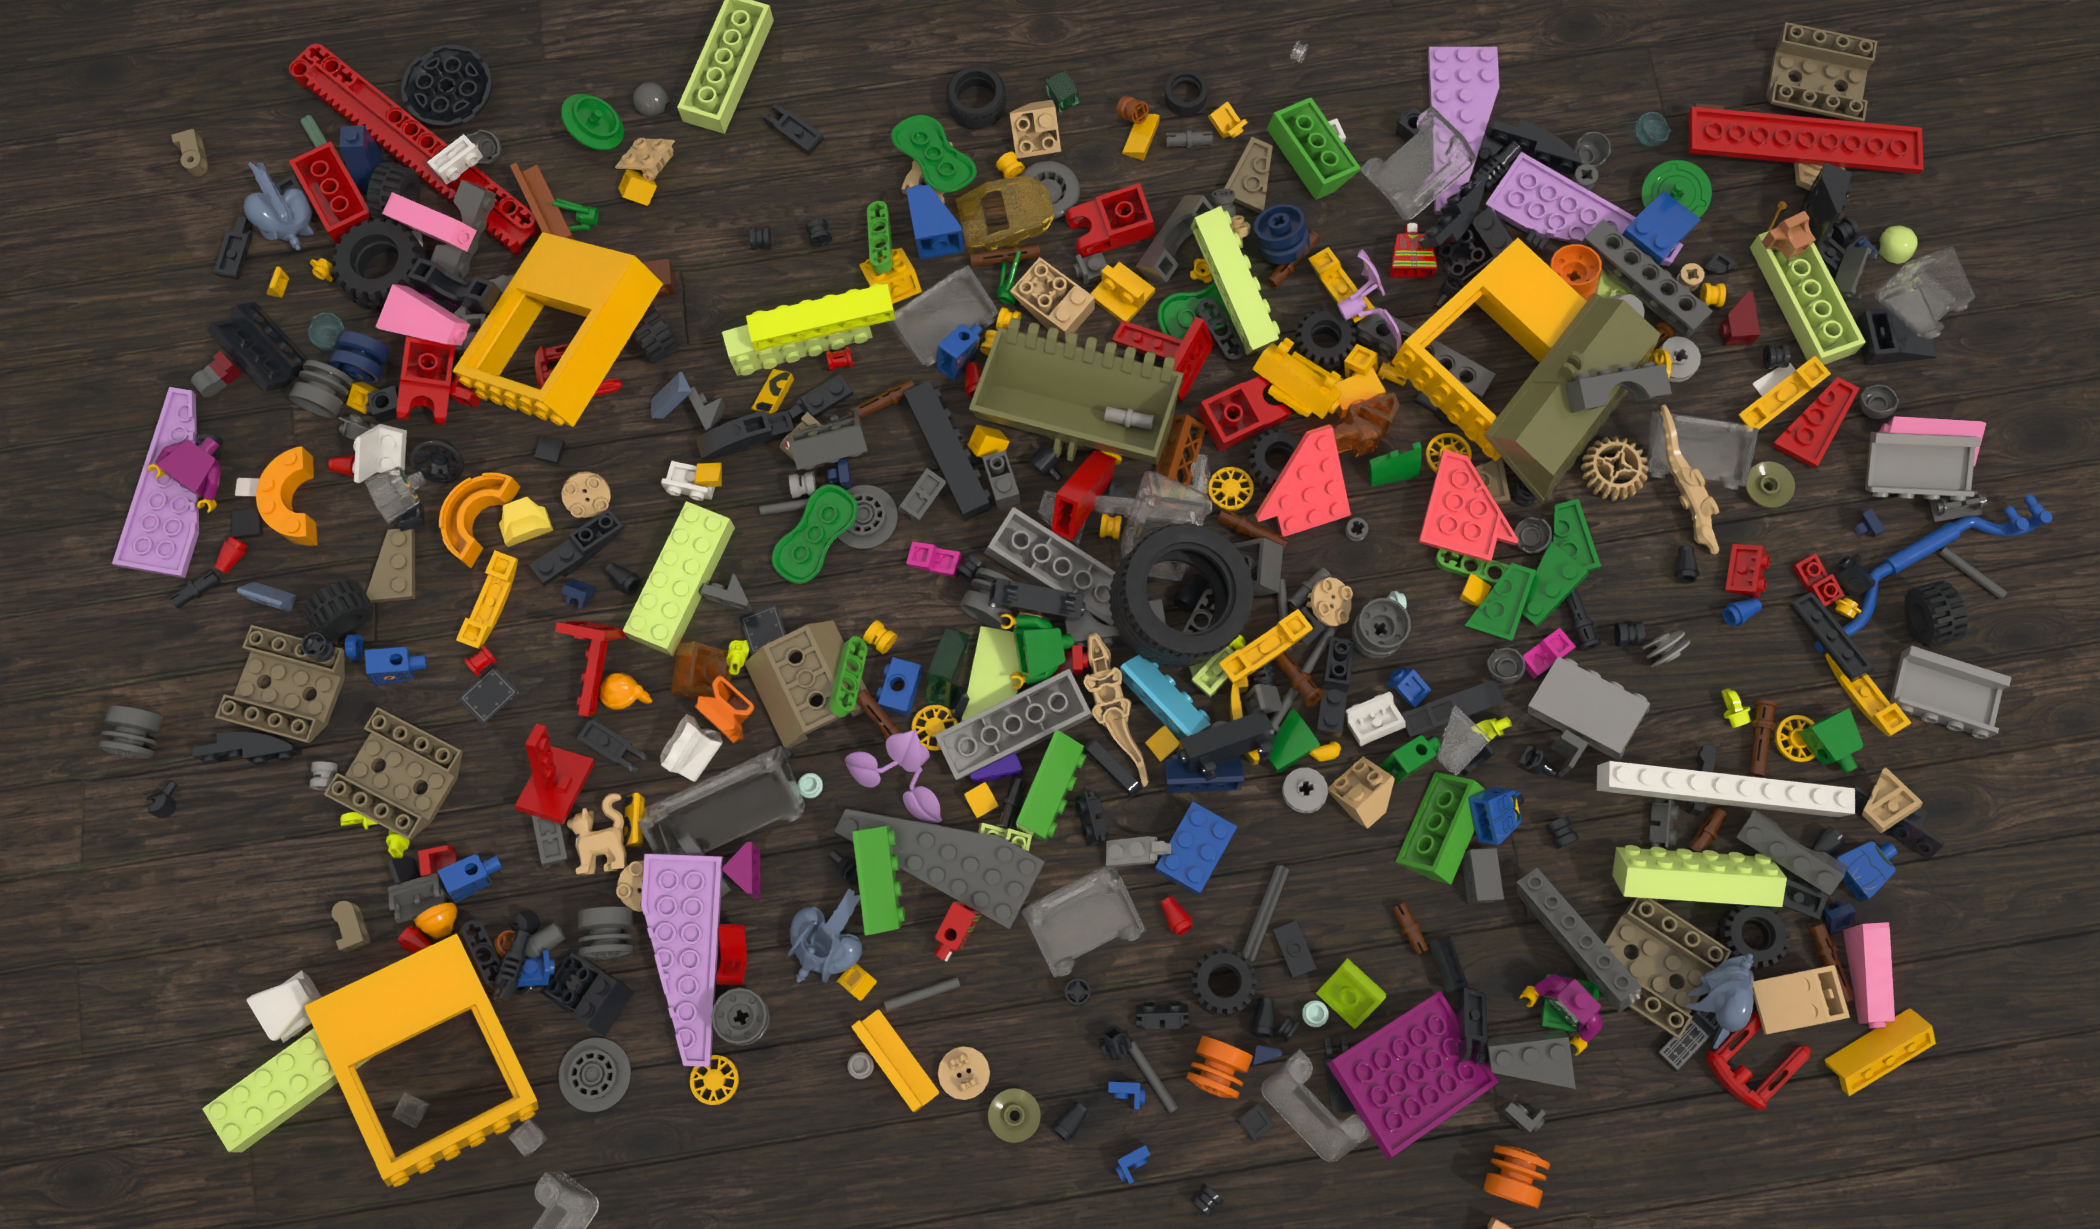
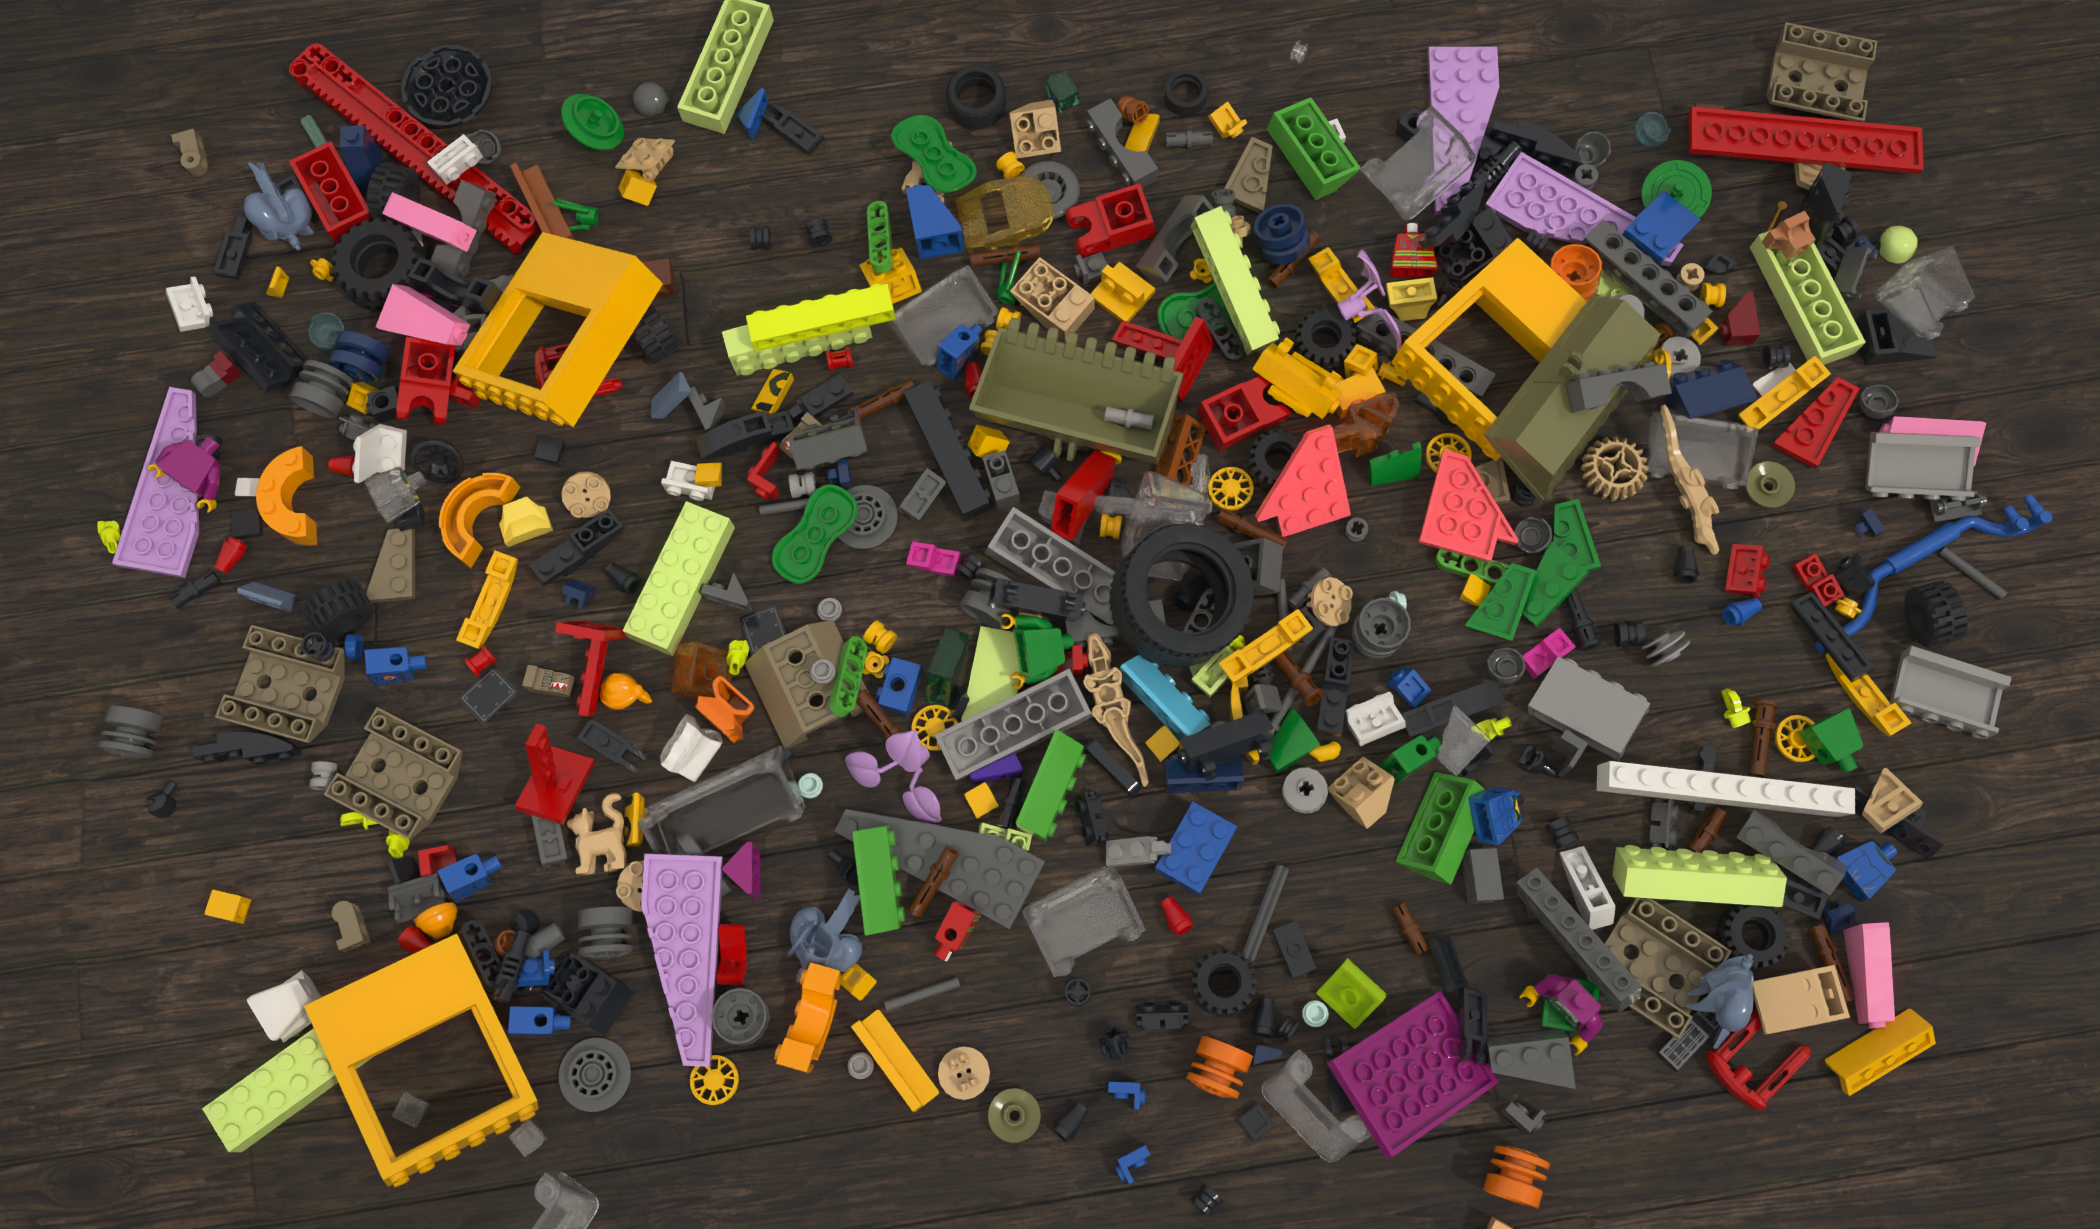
dark grey bar [1128,1041,1178,1113] -> none
none -> neon yellow piece [98,521,121,554]
none -> white bracket [166,277,213,332]
none -> yellow panel [205,890,252,924]
none -> blue torso [508,1007,571,1036]
none -> dark tan leg [522,665,575,697]
none -> blue slope [736,88,769,140]
none -> red bracket [747,442,781,501]
none -> light orange brick [774,962,841,1073]
none -> light grey plate [810,659,836,684]
none -> light grey plate [817,598,842,621]
none -> yellow plate [863,651,889,679]
none -> reddish brown pin [908,846,960,917]
none -> dark grey arch [1086,98,1158,188]
none -> light yellow slope [1385,277,1437,322]
none -> white slope [1559,846,1615,930]
none -> dark blue slope [1665,360,1757,419]
none -> yellow slope [1691,317,1719,345]

